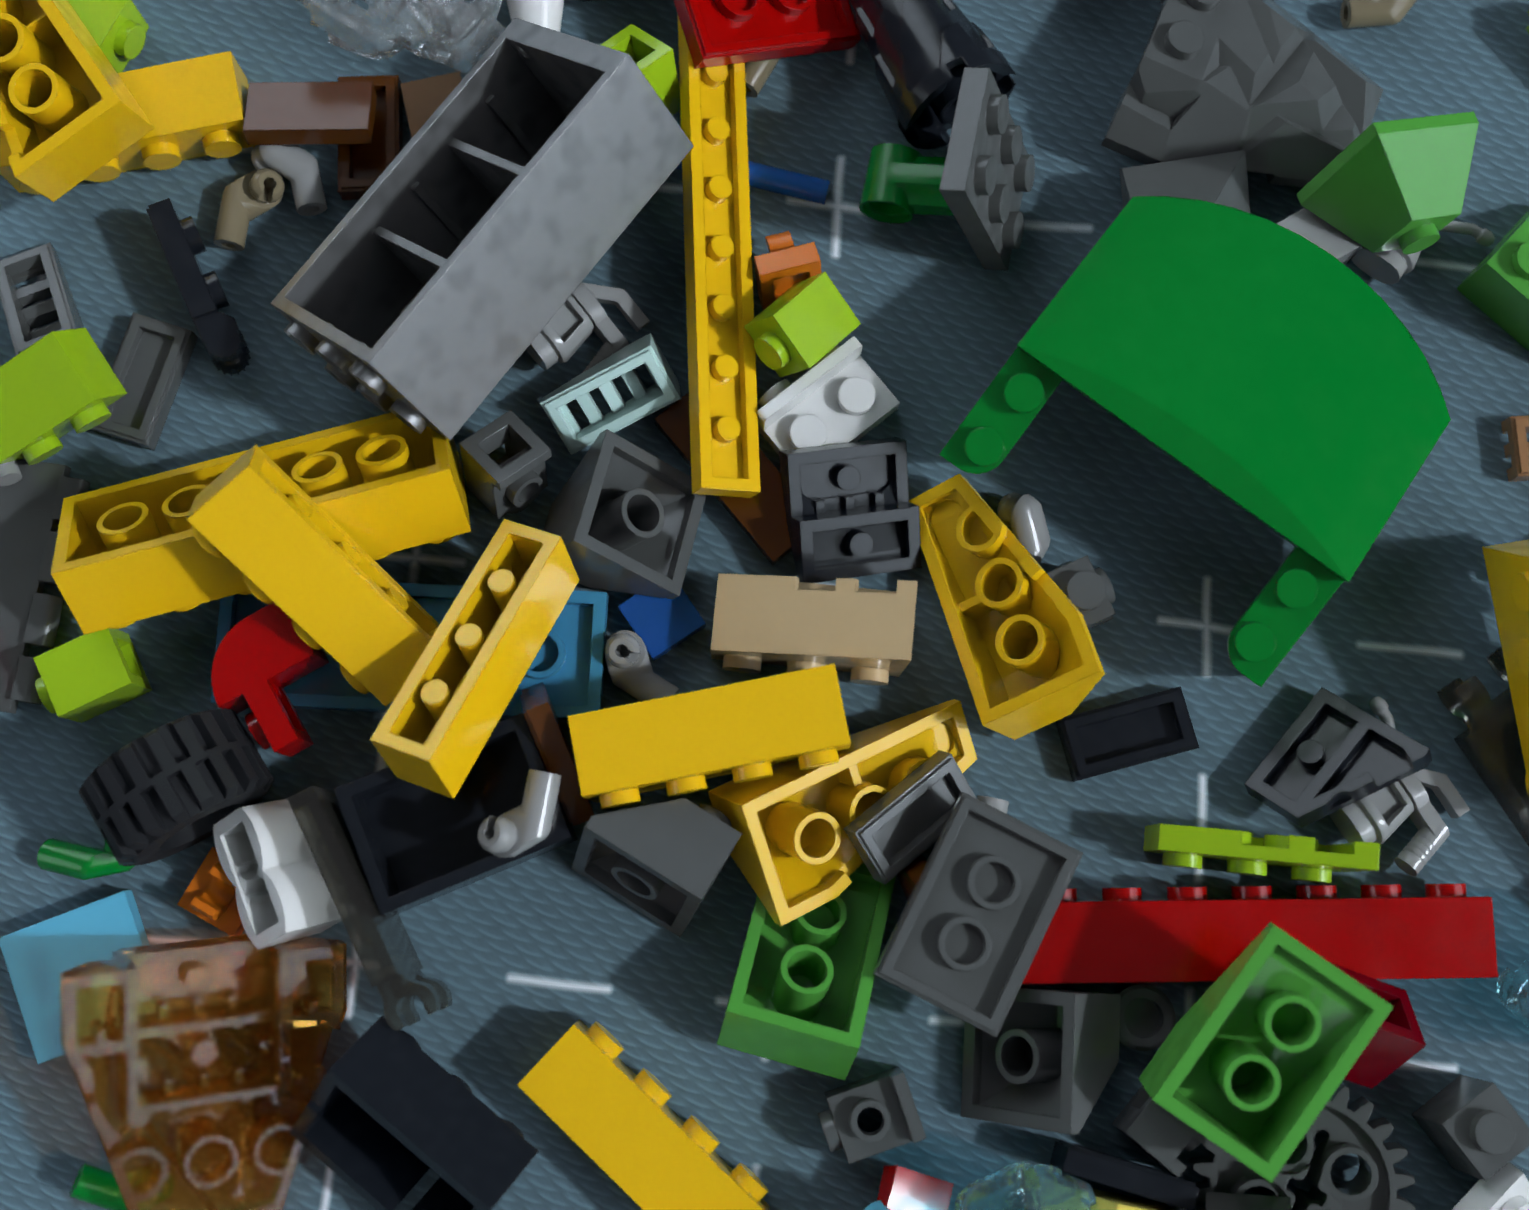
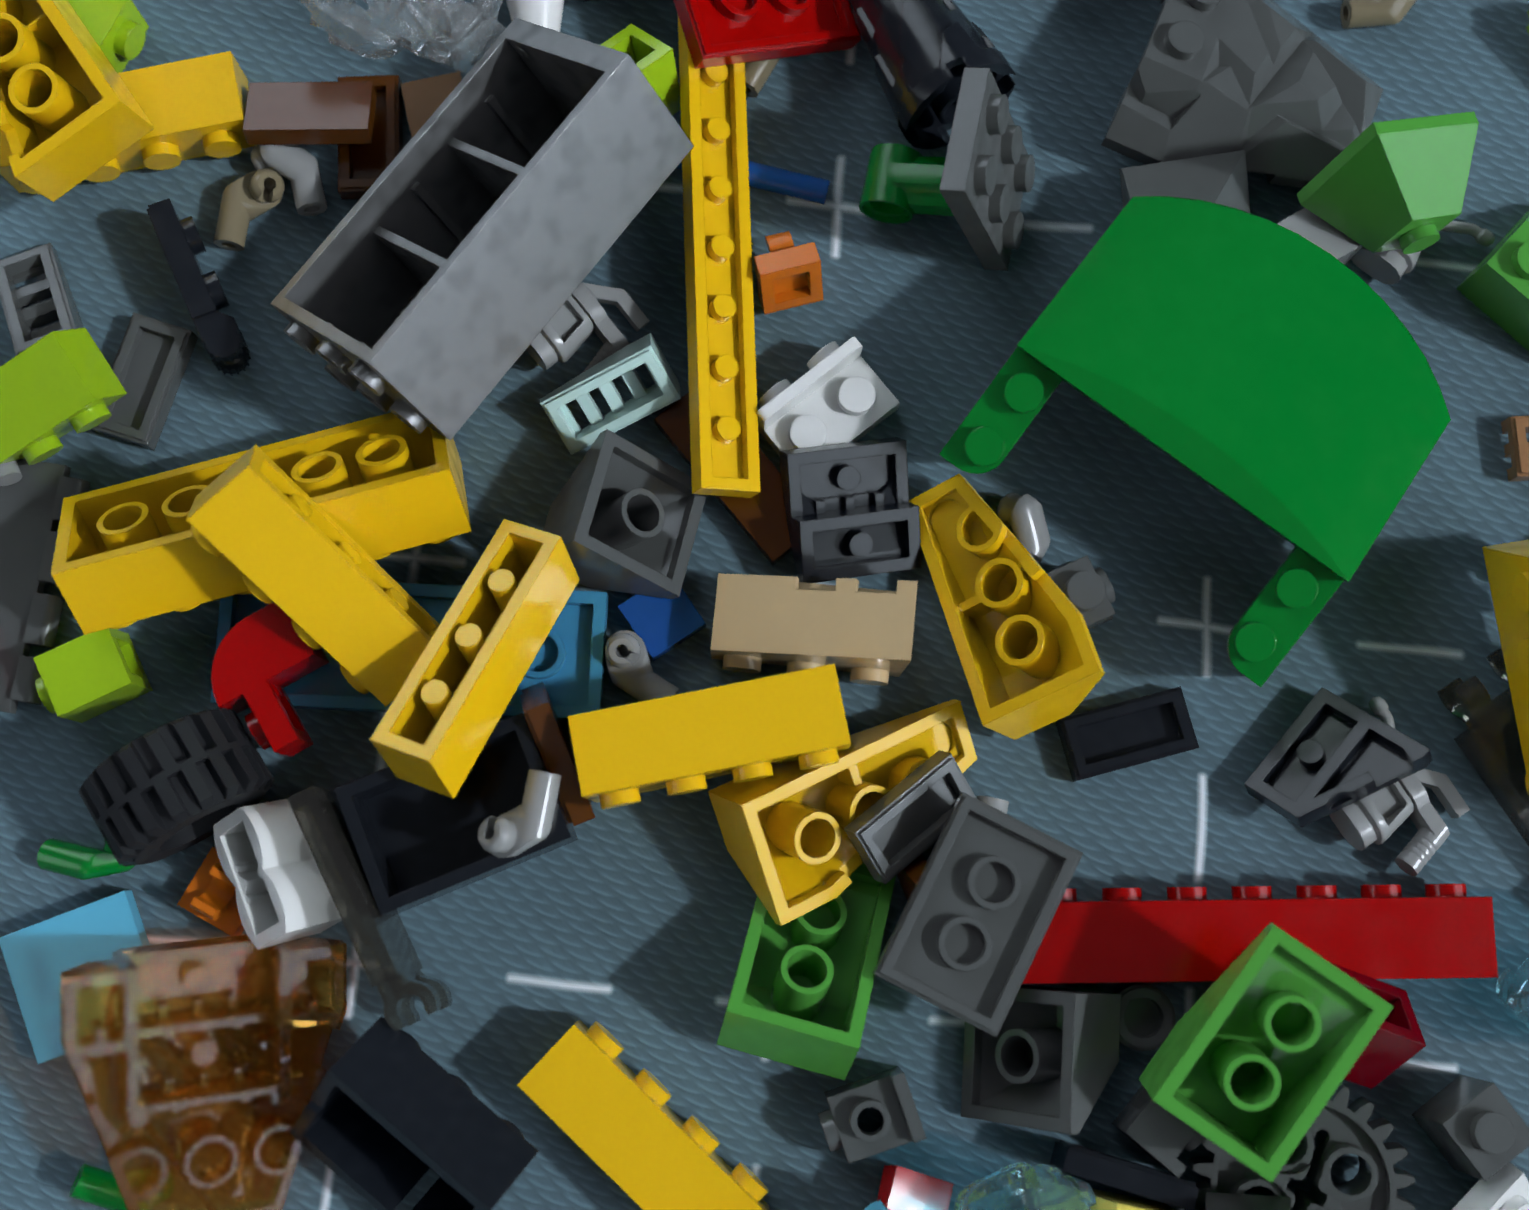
dark grey brick [459,410,552,519] -> none
dark grey slope [571,798,742,937] -> none
lime brick [744,272,861,378] -> none
lime wing [1143,823,1381,884] -> none

